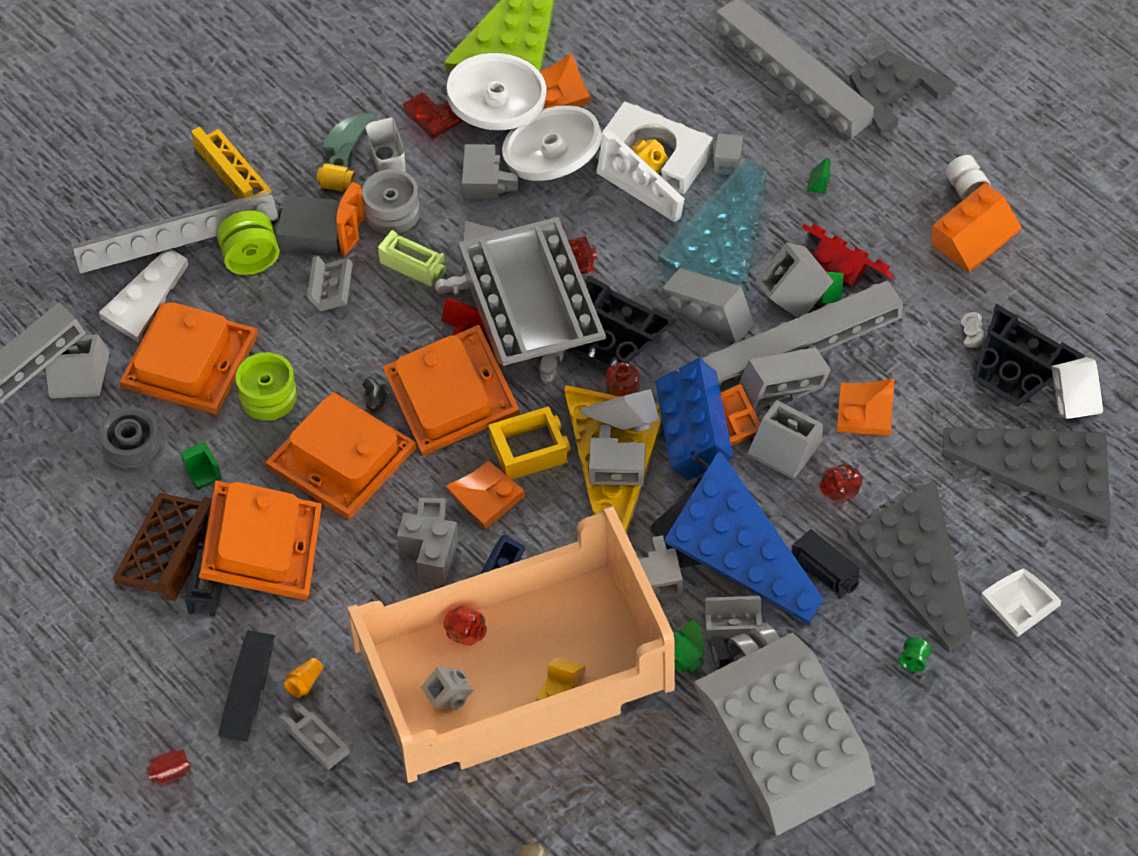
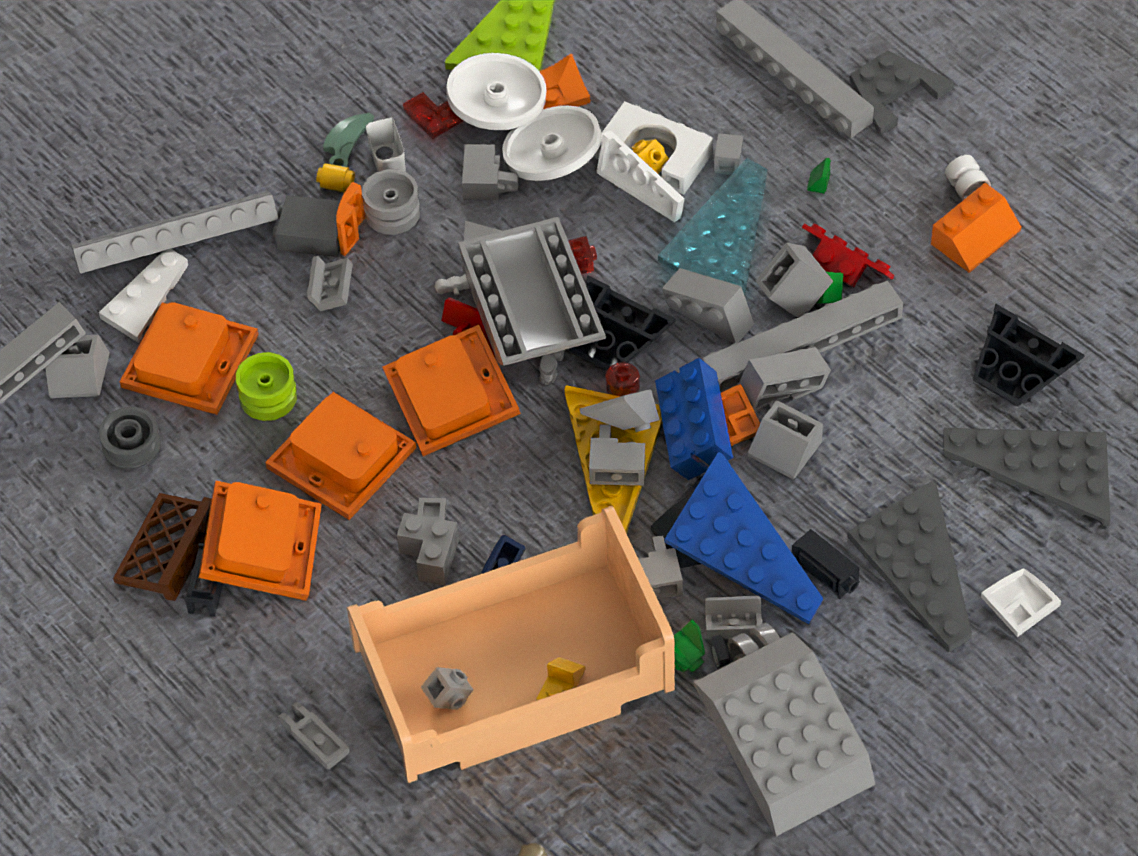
clear red brick [146,749,191,786] -> none
green panel [180,441,222,490] -> none
yellow fence [191,126,272,199] -> none
lime wheel [216,210,280,275] -> none
black slope [218,630,275,742] -> none
light orange cone [284,658,323,698] -> none
pearl dark grey arm [362,377,387,412] -> none
yellowish green window [378,230,446,287] -> none
clear red head [443,605,487,646] -> none
orange plate [446,461,526,530] -> none
yellow window [488,406,571,480] -> none
clear red head [820,463,862,502] -> none
orange plate [837,379,895,436] -> none
green wheel [898,637,932,672] -> none
white piece [961,312,985,348] -> none
white piece [1051,357,1103,419] -> none

